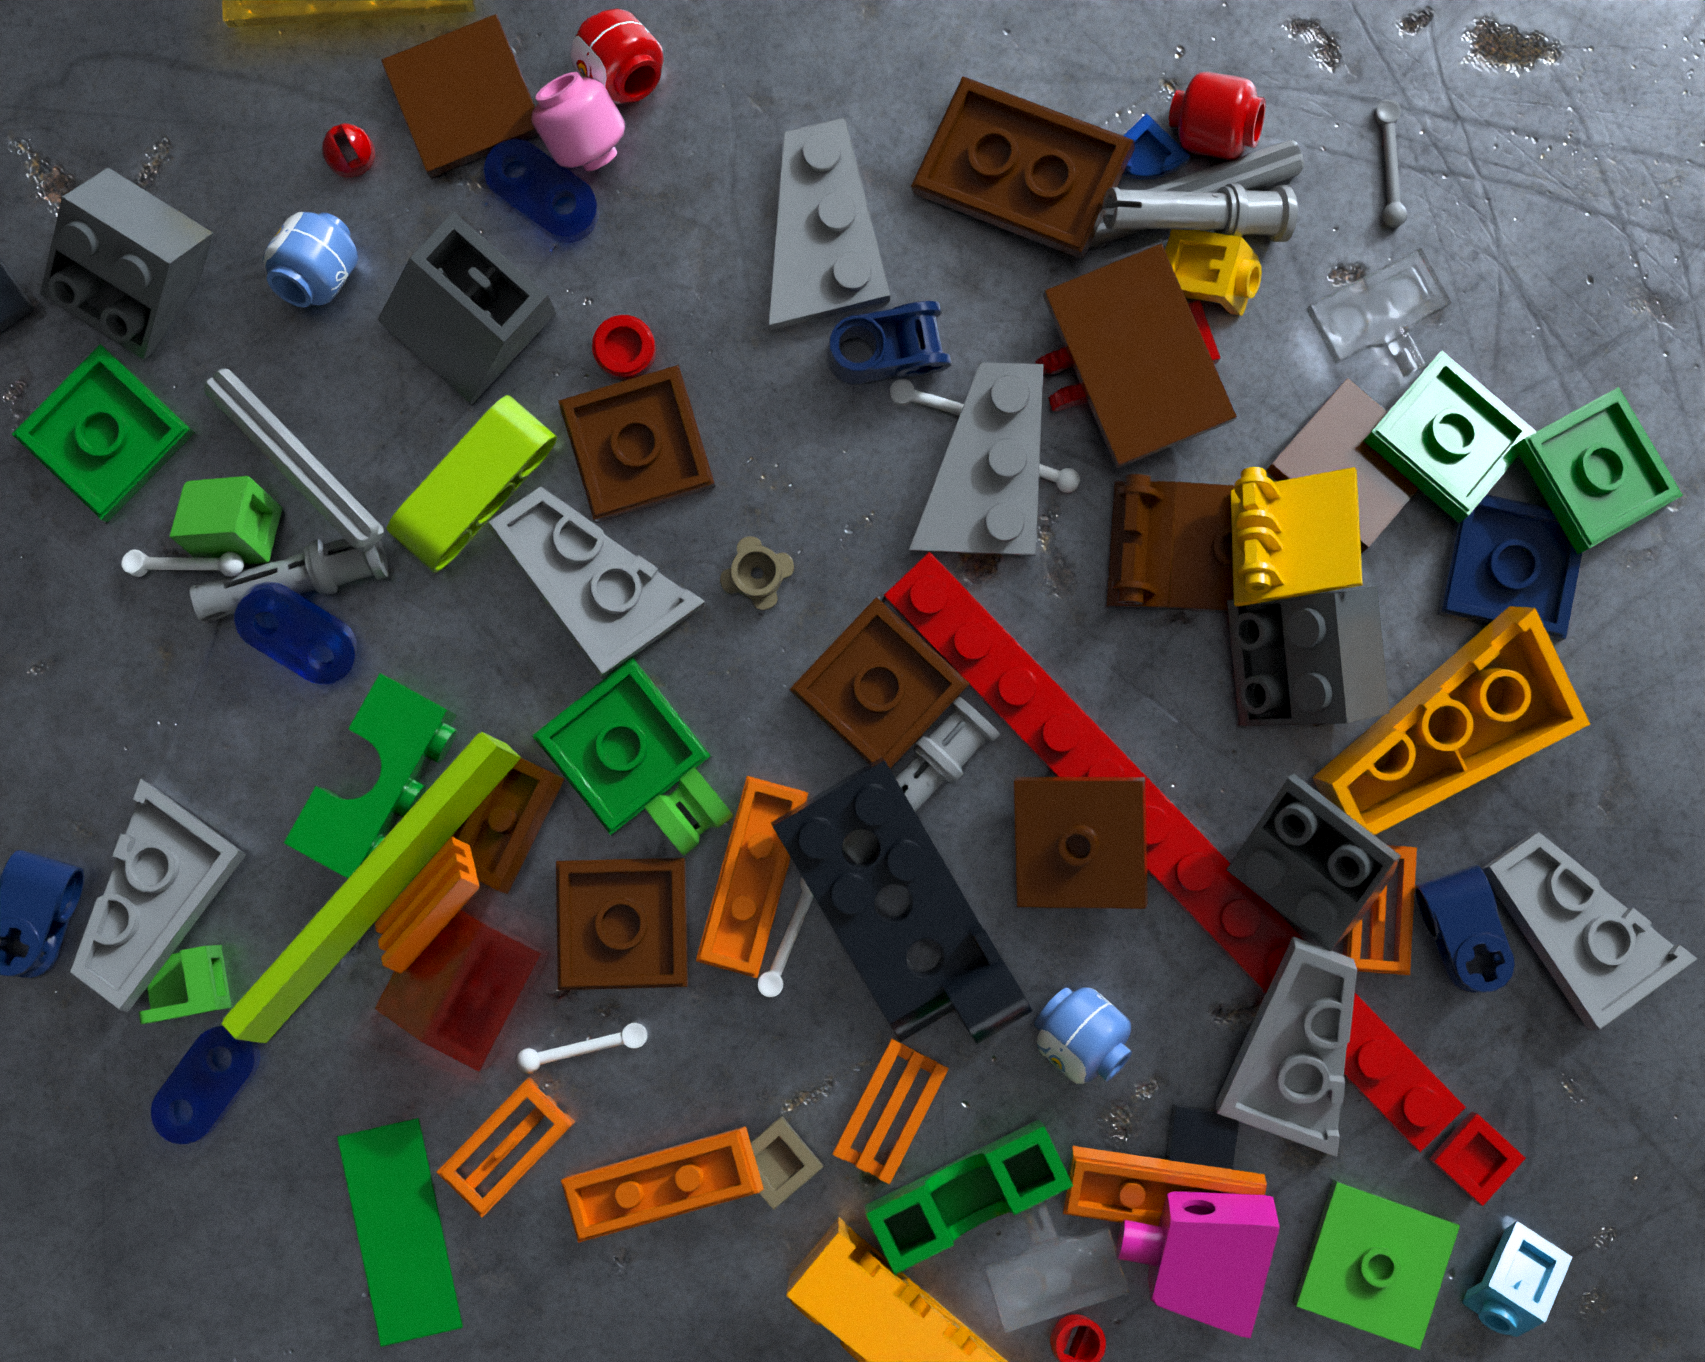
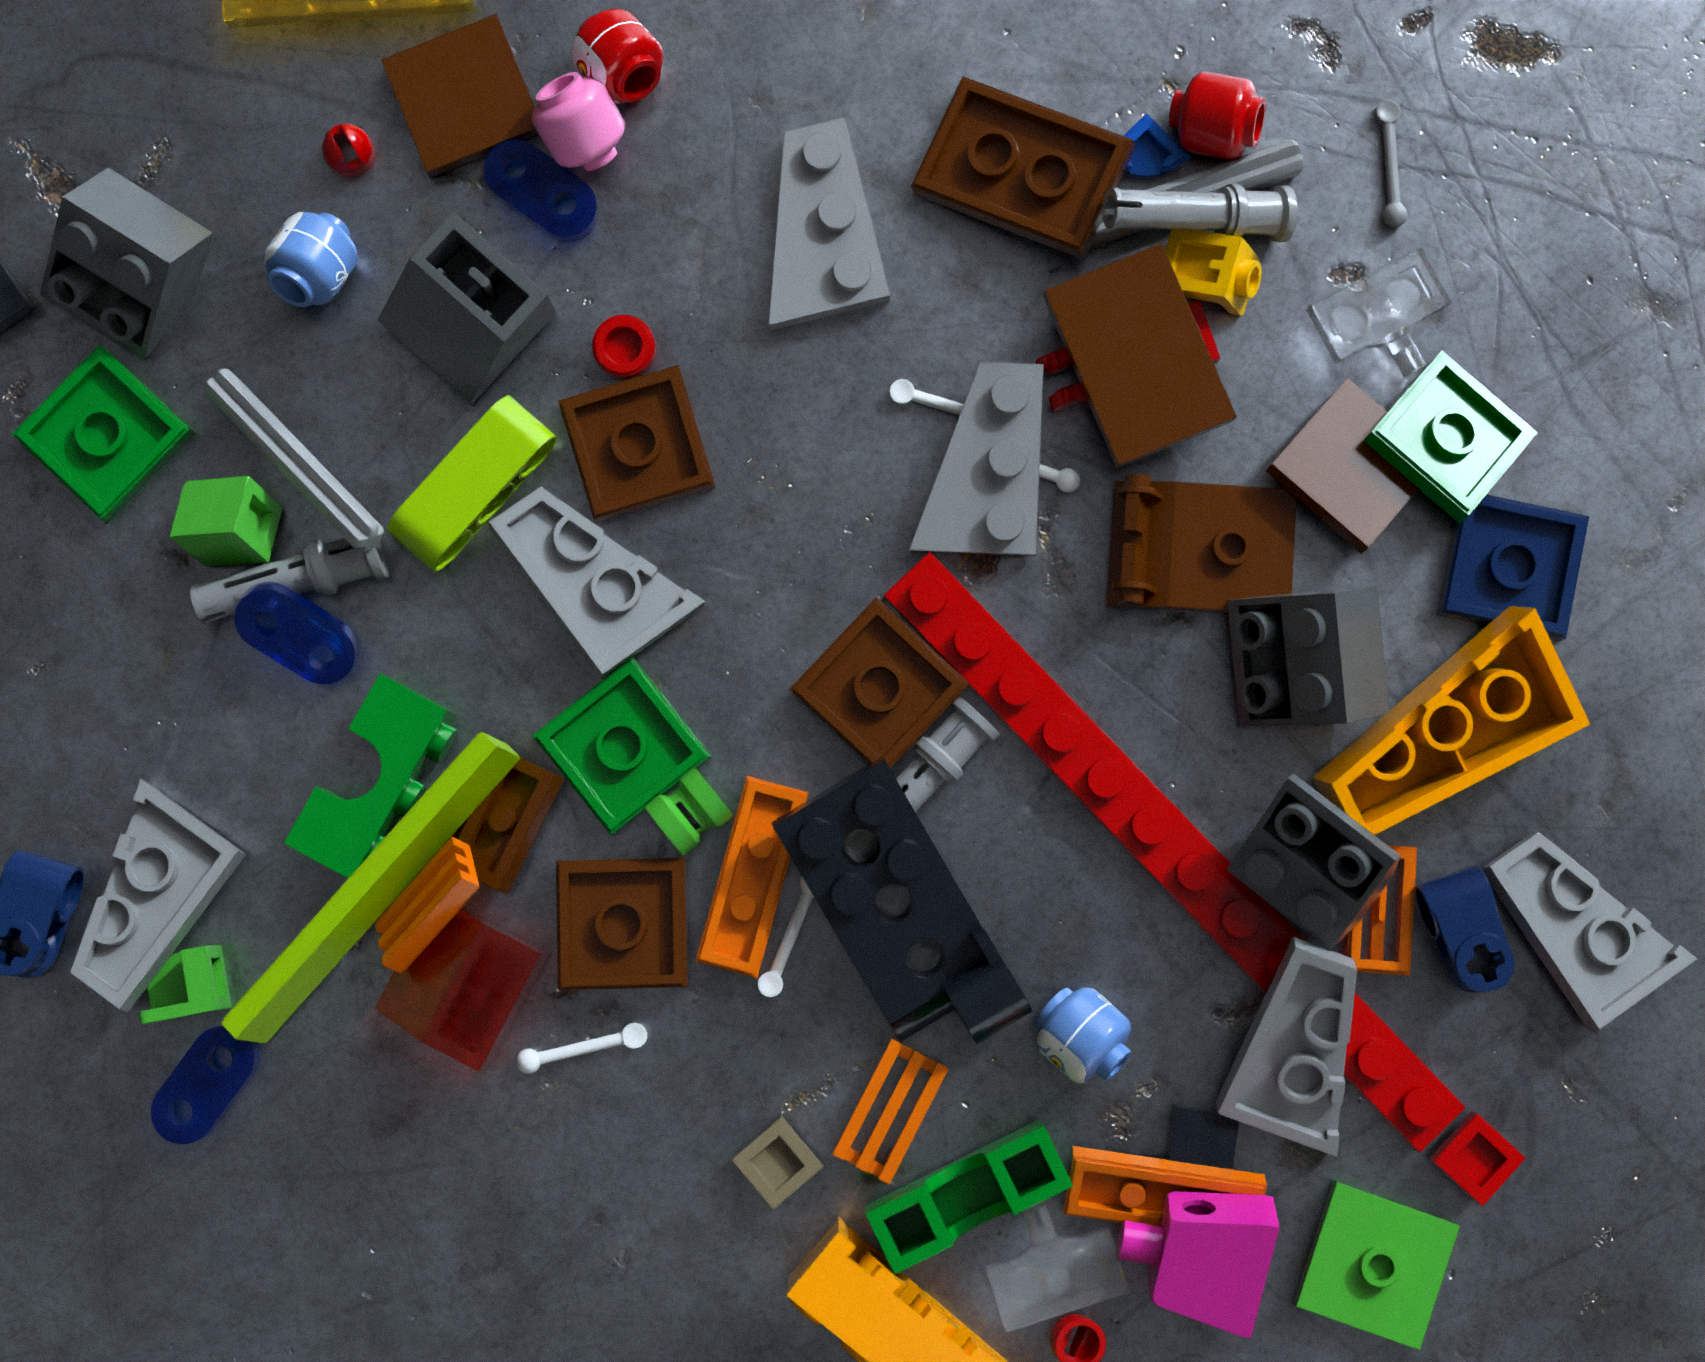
white hinge [122,549,244,577] -> none
green sticker [337,1118,463,1347] -> none
orange tile [436,1077,575,1218] -> none
orange tile [561,1126,764,1243] -> none
dark tan plate [720,536,794,610] -> none
dark blue piece [827,301,952,384] -> none
reddish brown plate [1014,777,1148,909] -> none
yellow hinge [1231,467,1363,607] -> none
bracket [1462,1222,1573,1337] -> none
tile [1514,387,1683,554] -> none

